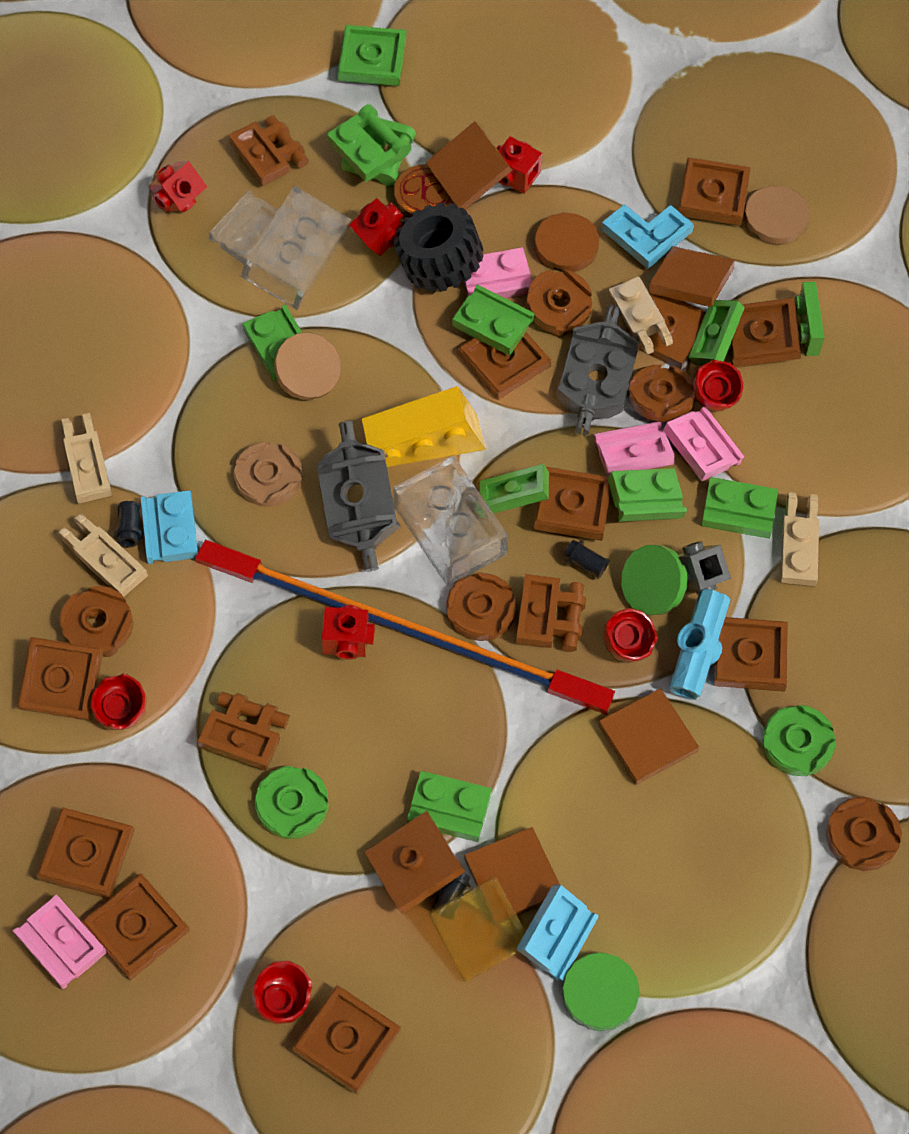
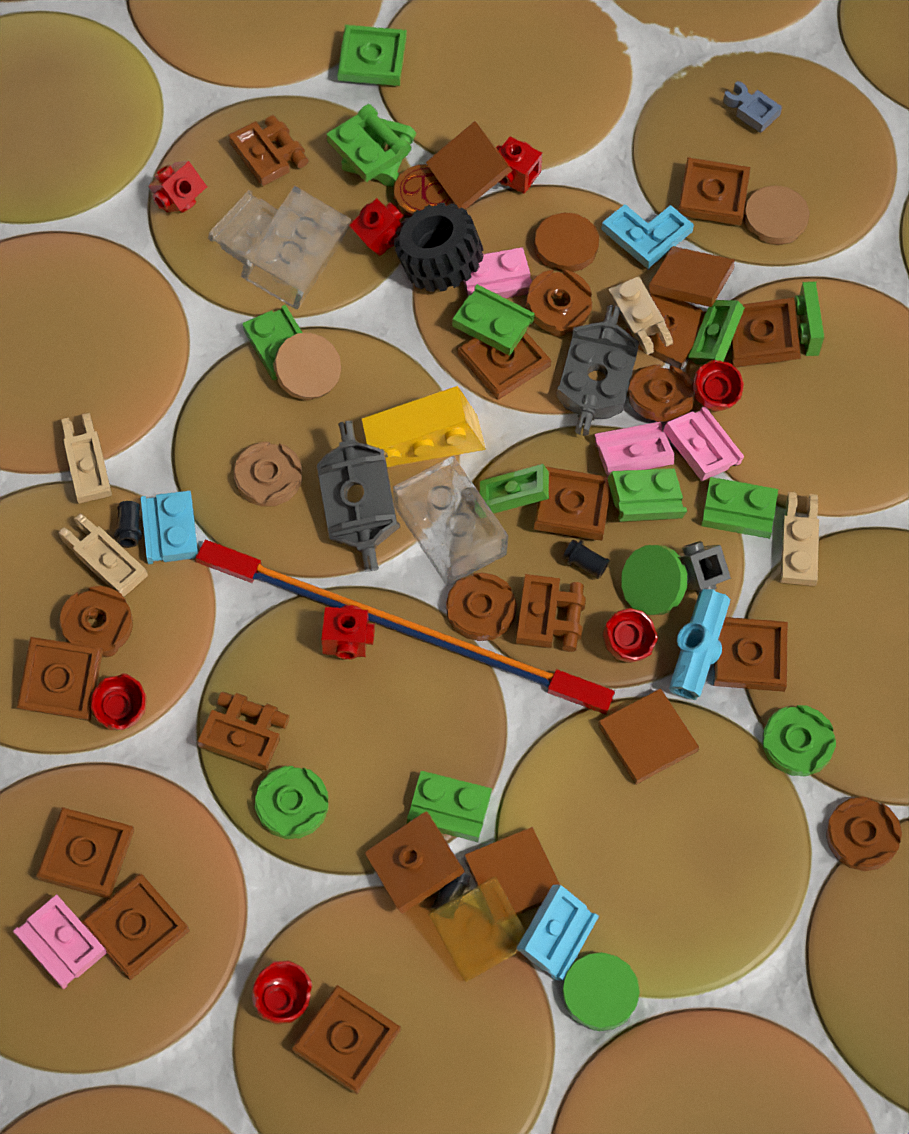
none -> sand blue plate [723,81,782,133]

